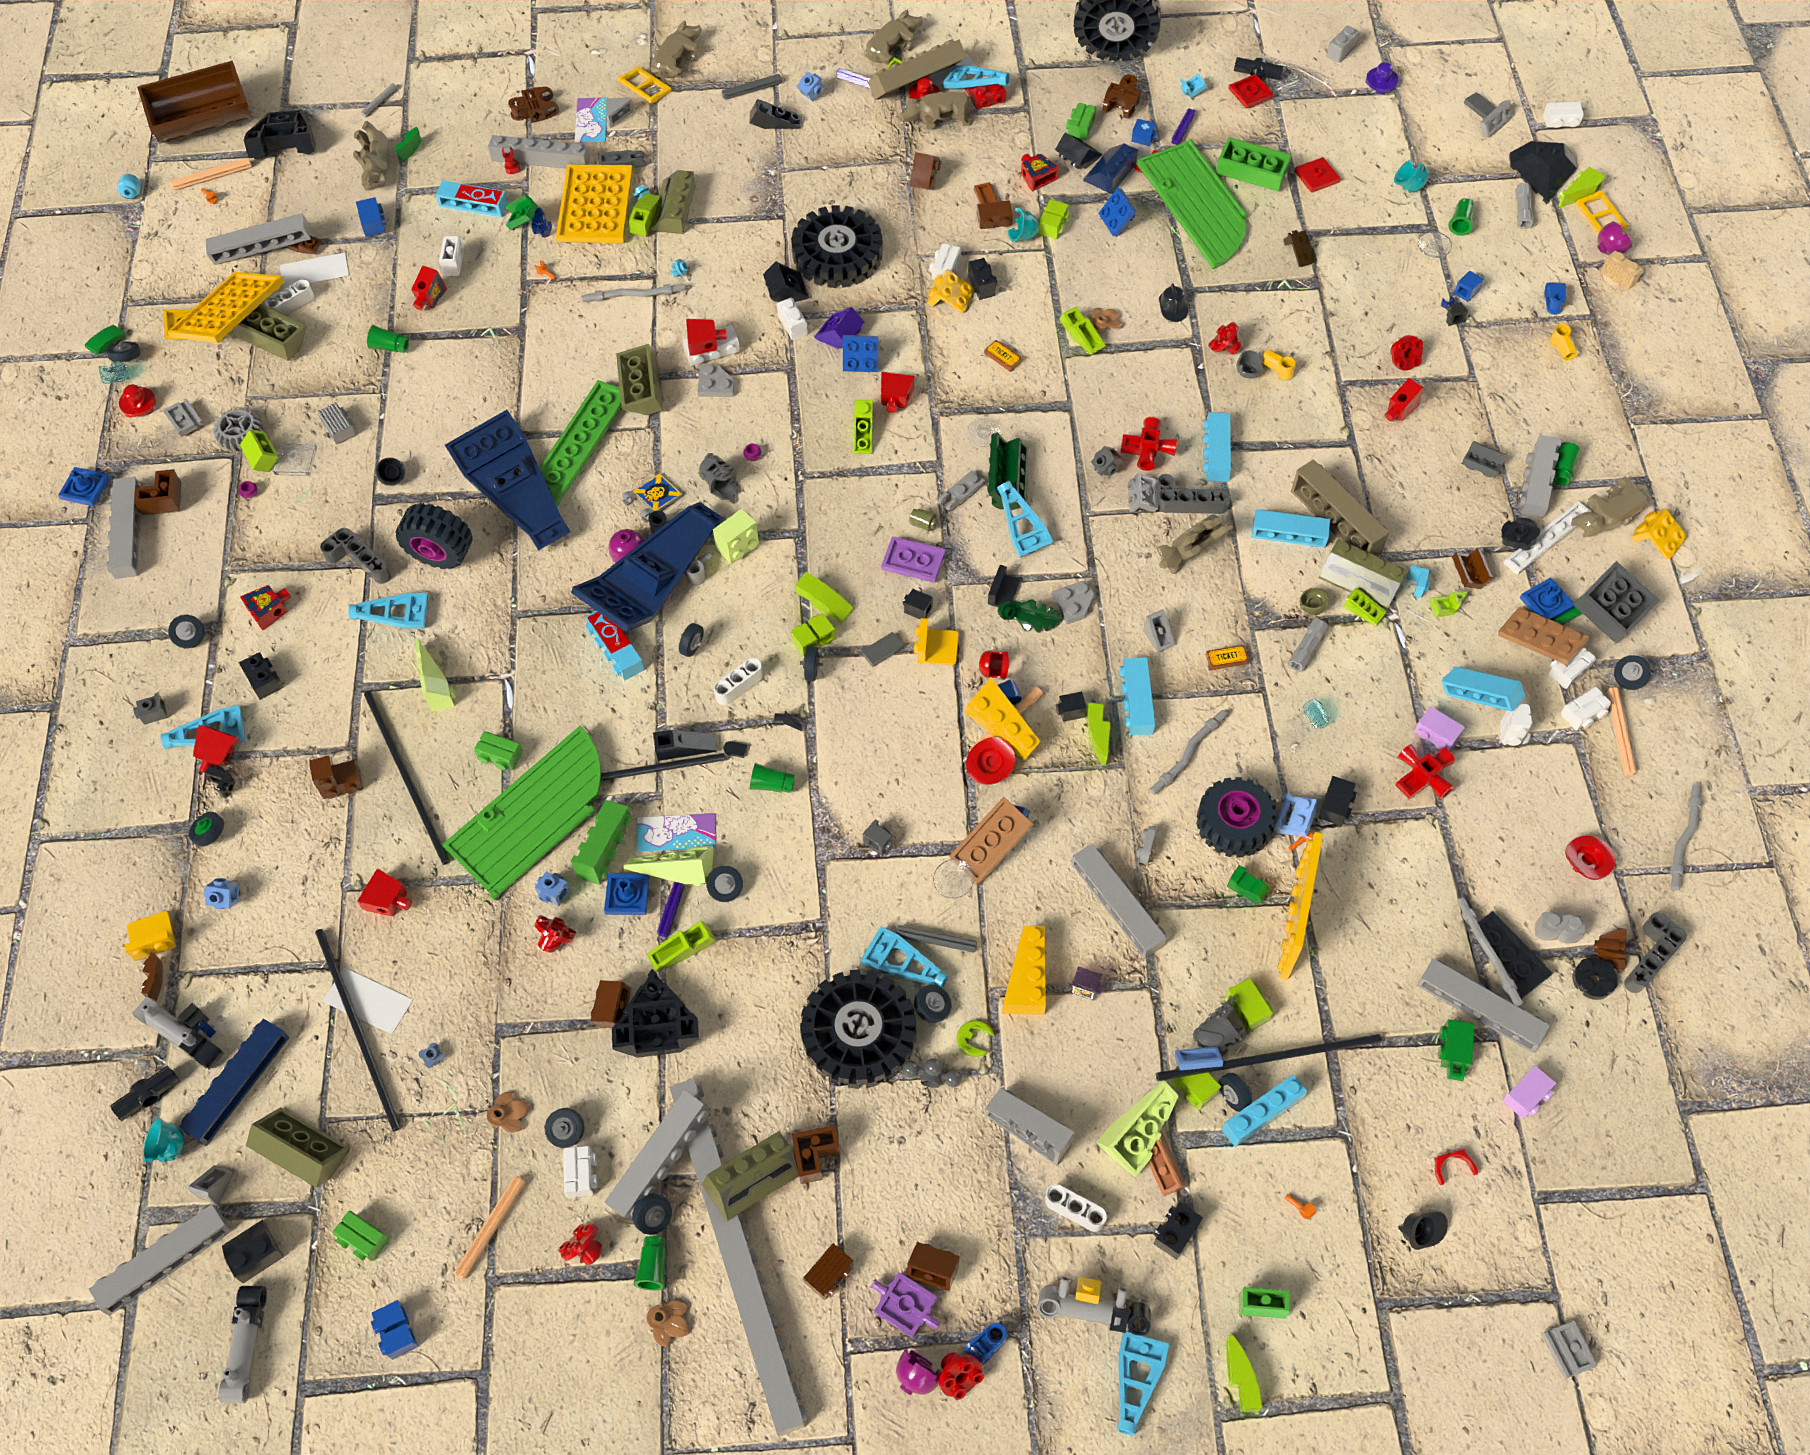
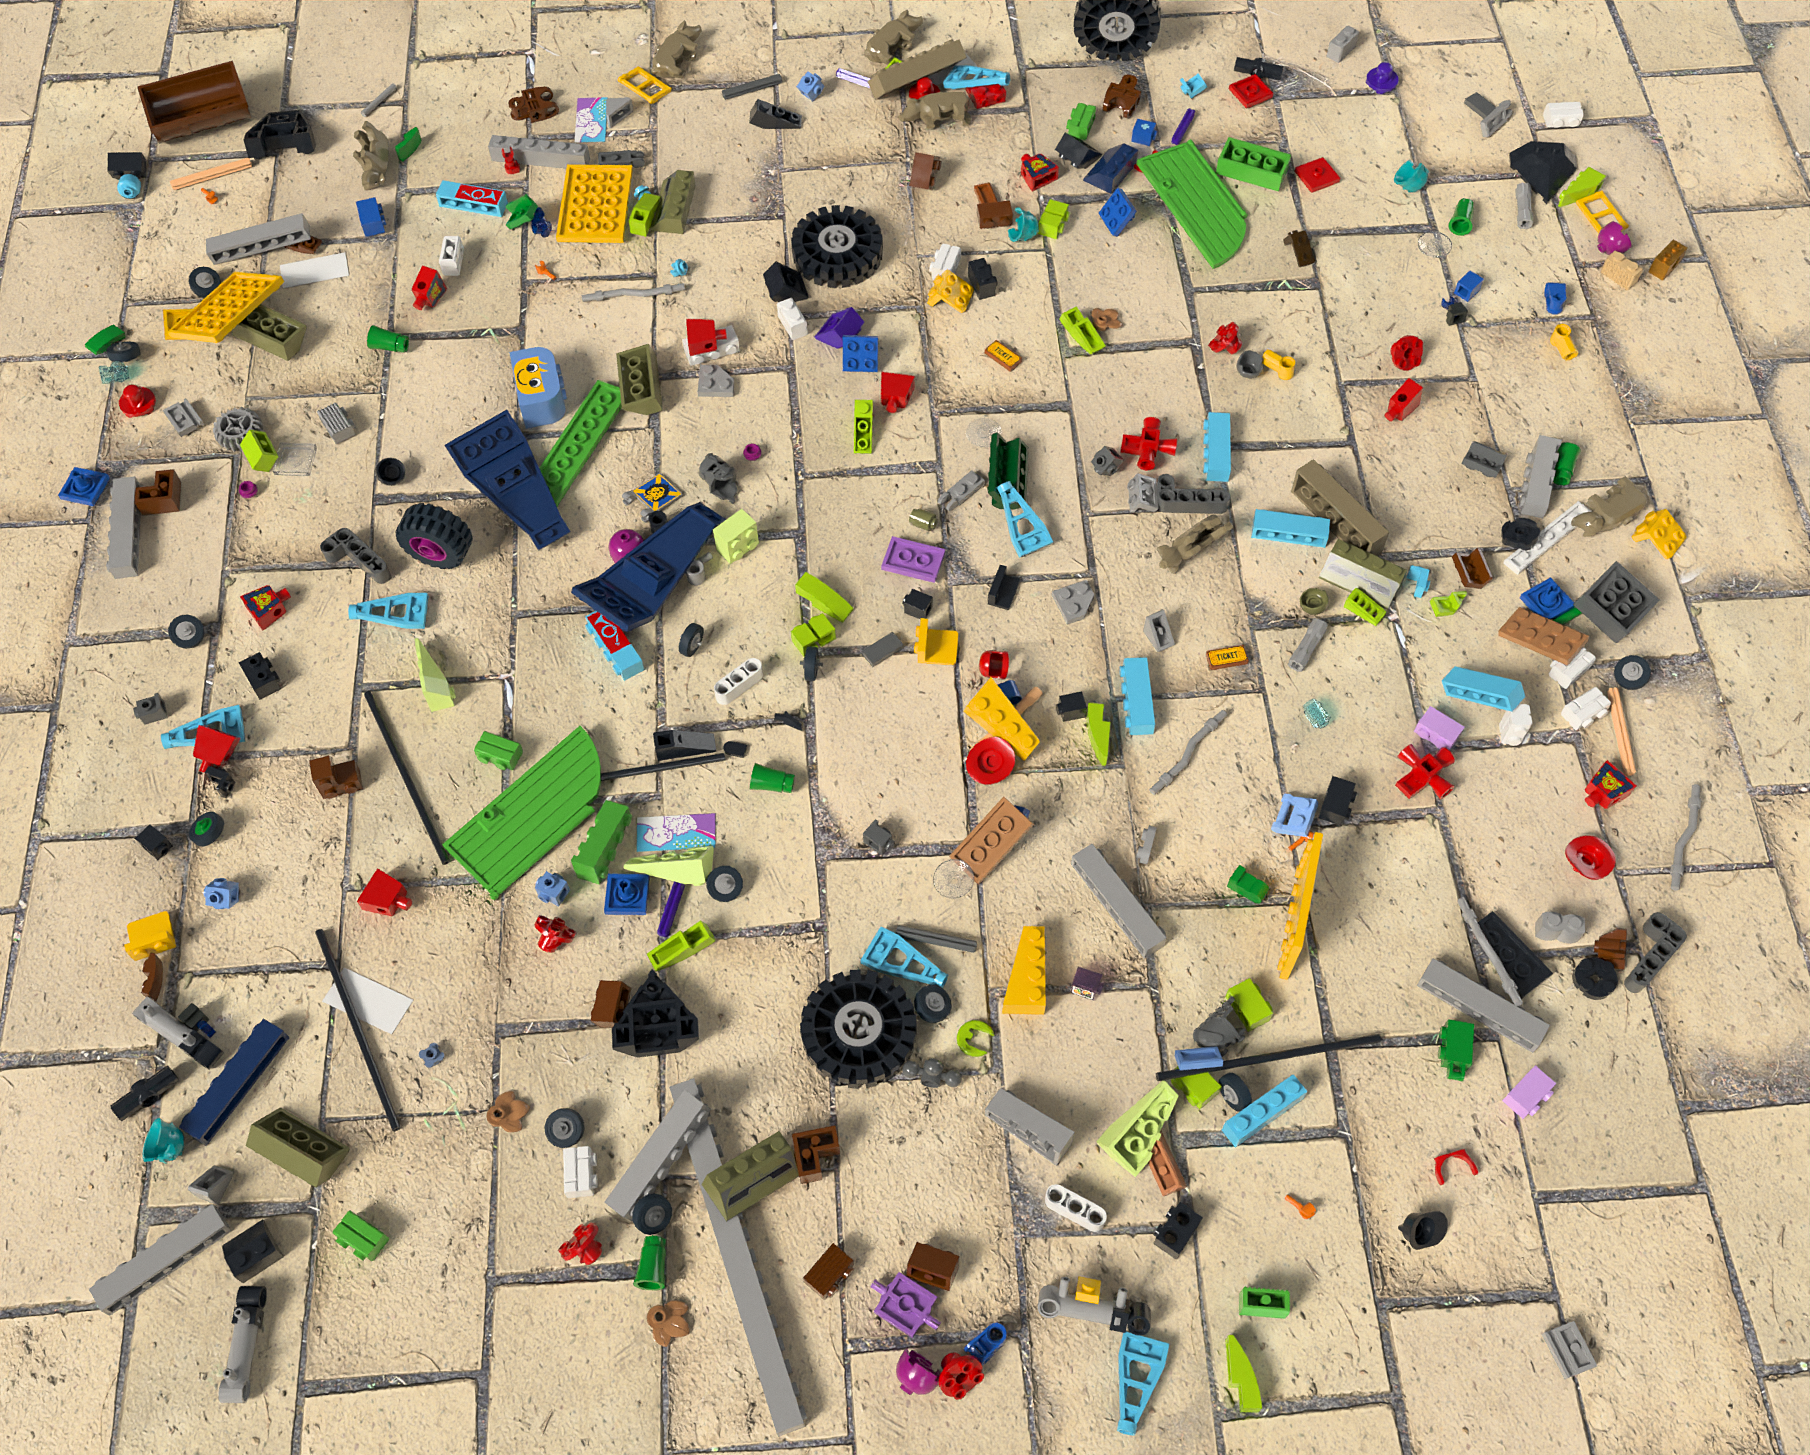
white beam [264,280,314,316] -> none
blue piece [371,1300,418,1360] -> none
light nougat axle [454,1176,525,1279] -> none
dark green plant [998,599,1063,633] -> none
black piece [1159,283,1188,322] -> none
black wheel [1196,777,1277,858] -> none
none -> black brick [107,152,146,180]
none -> black brick [134,824,173,860]
none -> black wheel [188,266,221,298]
none -> medium blue brick [509,347,567,429]
none -> torso [1584,760,1637,809]
none -> pearl gold brick [1648,239,1688,281]

